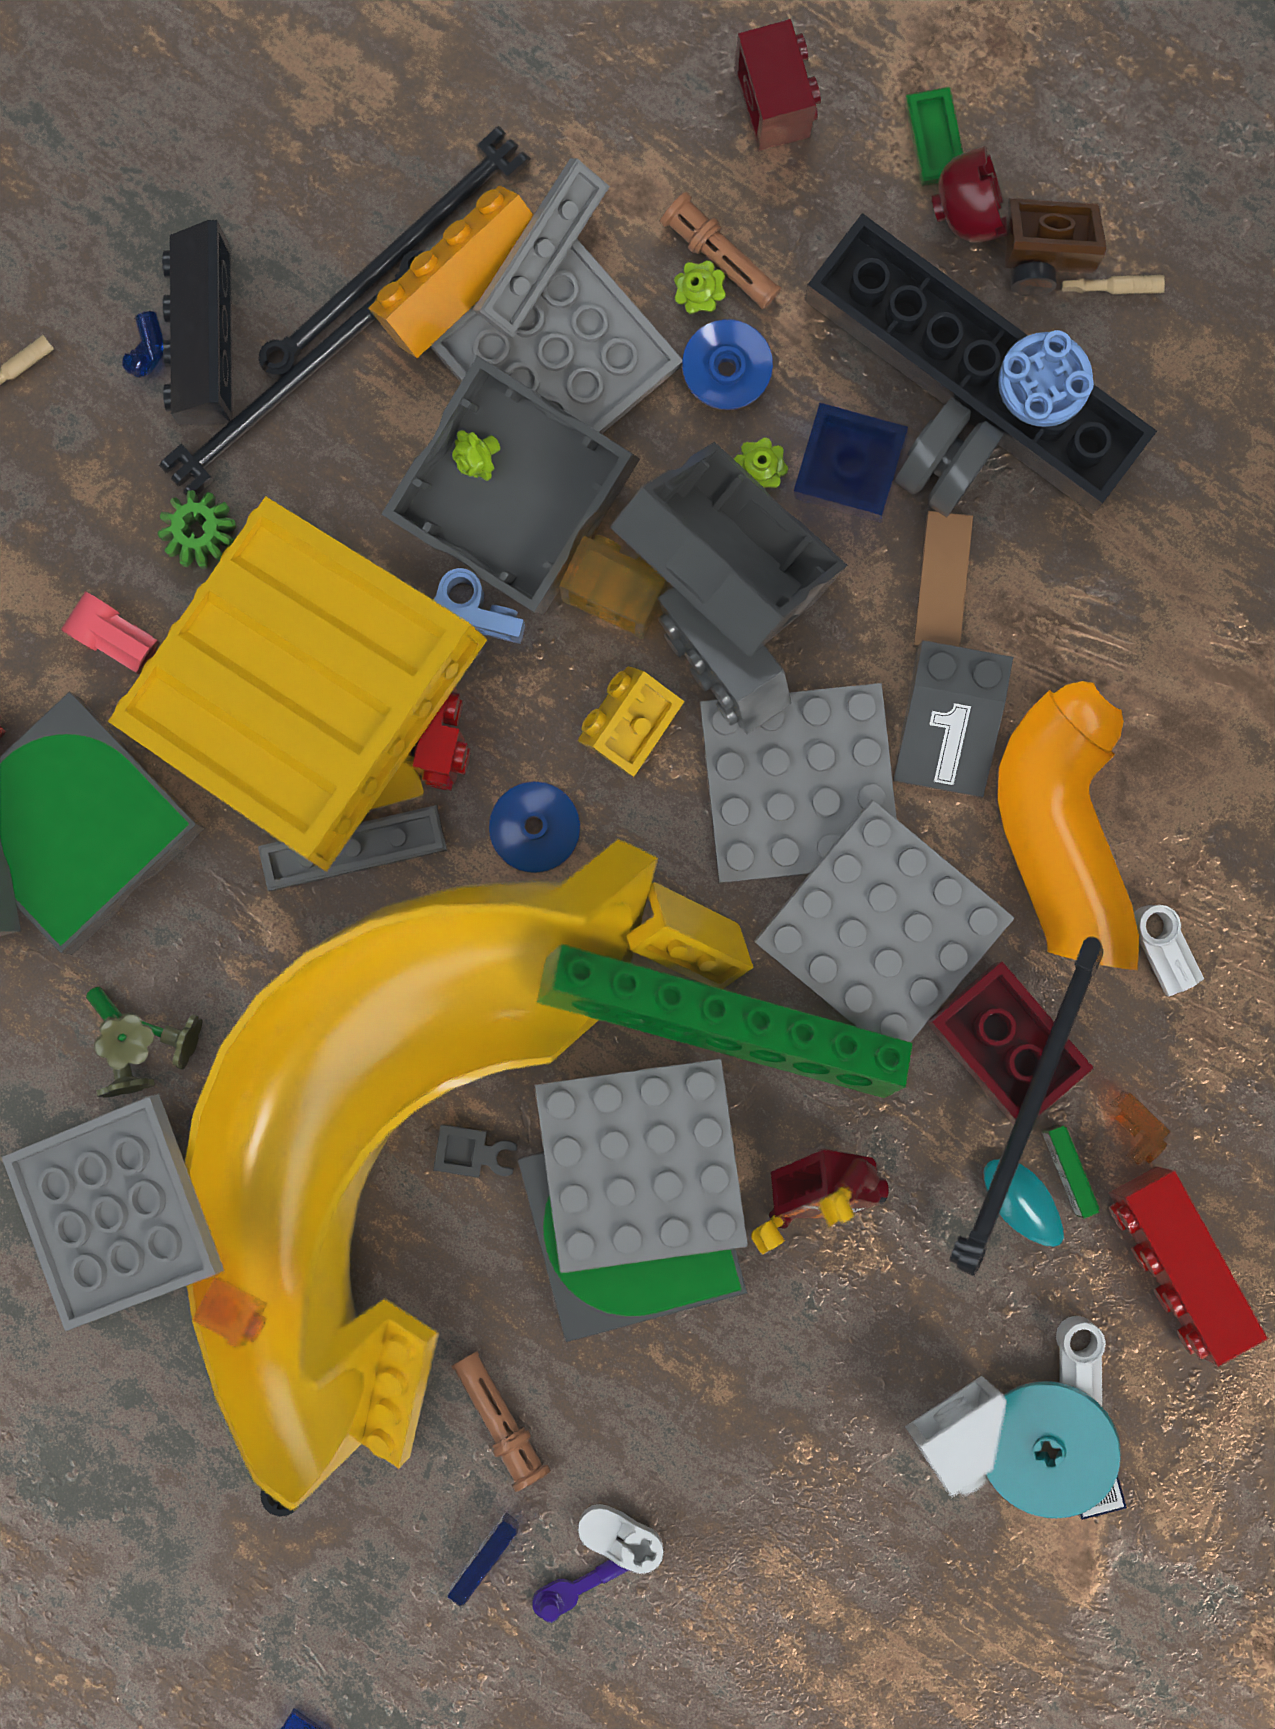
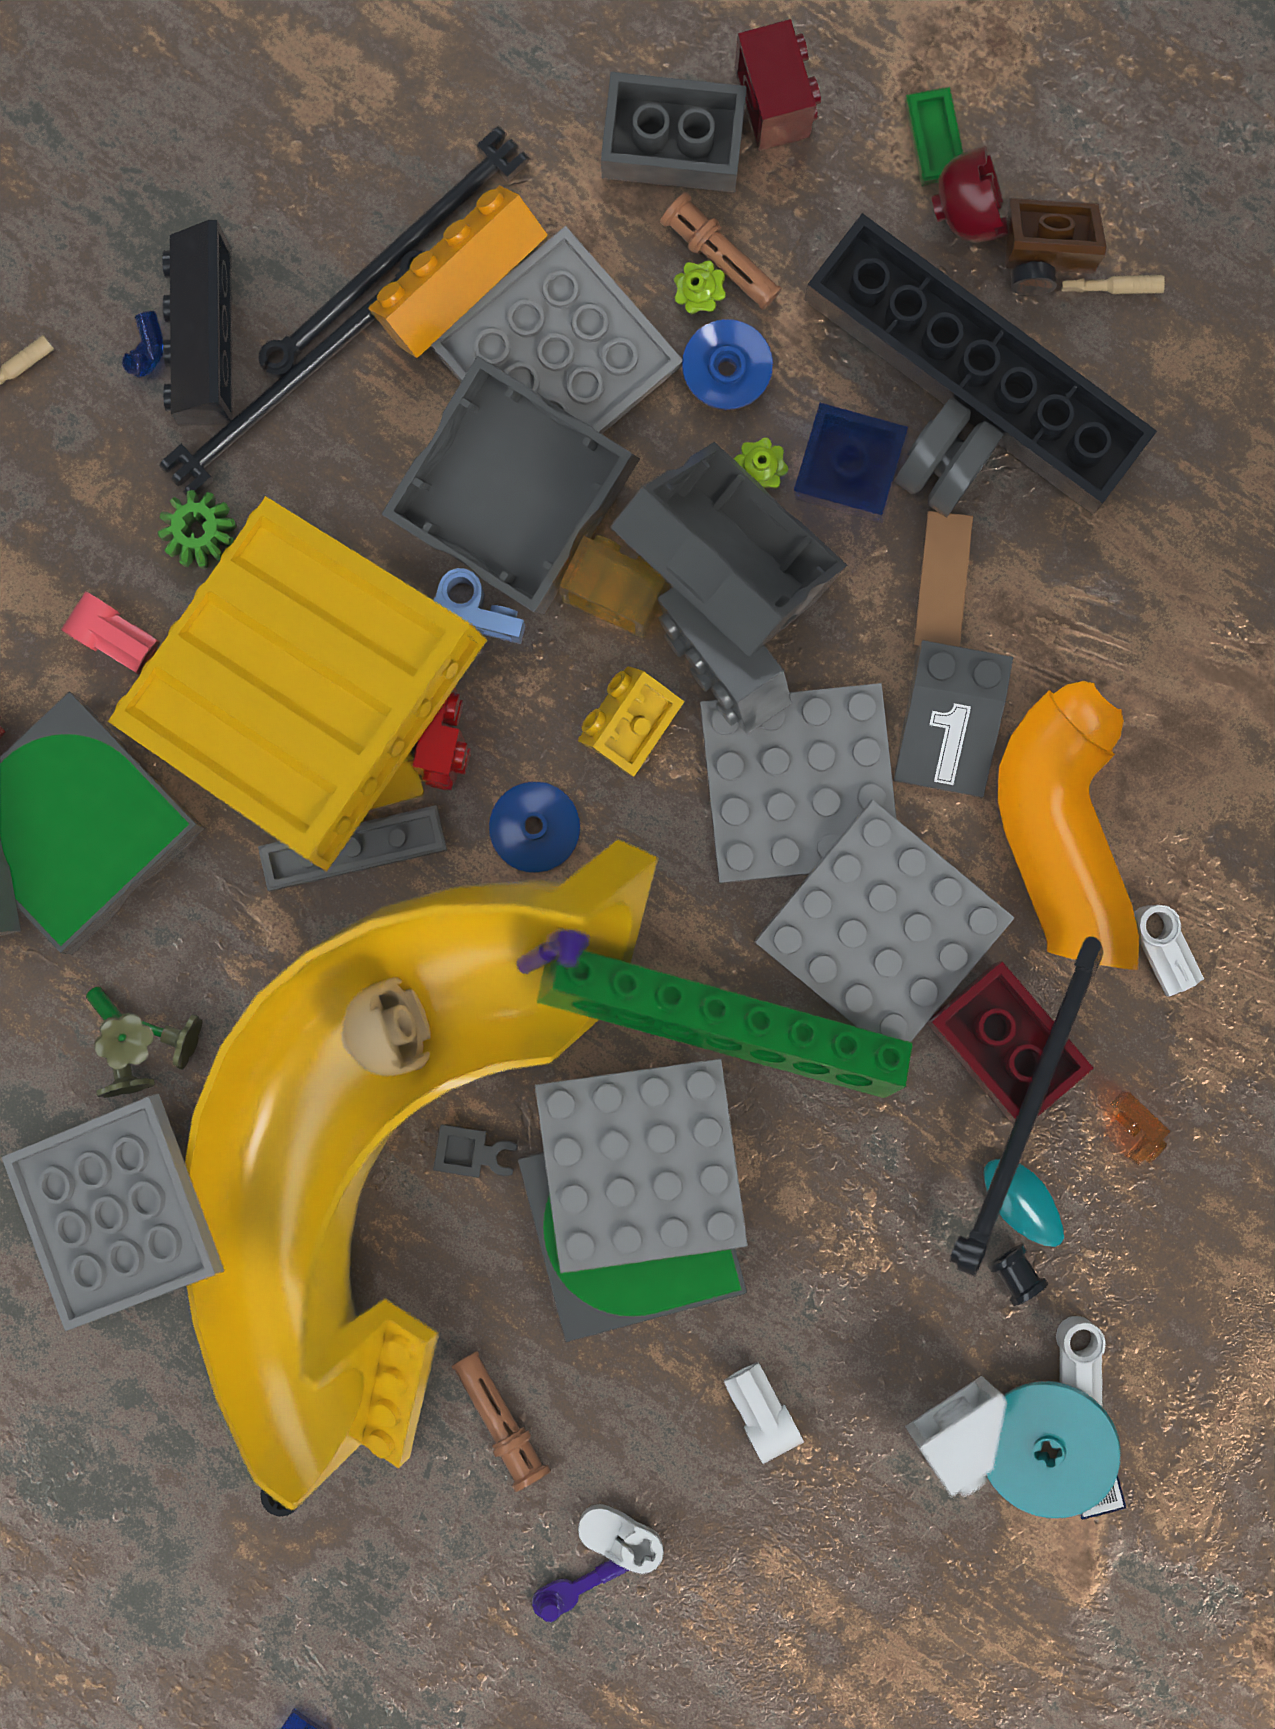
clear orange bracket [192,1277,268,1348] -> none
clear blue tile [447,1512,519,1607] -> none
lime plant [452,430,500,481] -> none
light grey tile [473,158,610,338] -> none
yellow panel [627,882,754,989] -> none
dark red torso [751,1149,889,1255] -> none
light blue tile [998,330,1094,427] -> none
green tile [1042,1124,1100,1219] -> none
red brick [1108,1166,1268,1367] -> none
none -> tan cylinder [341,978,430,1076]
none -> dark purple piece [517,930,589,974]
none -> dark grey brick [601,72,747,193]
none -> white piece [724,1362,804,1464]
none -> black bush [988,1244,1049,1306]

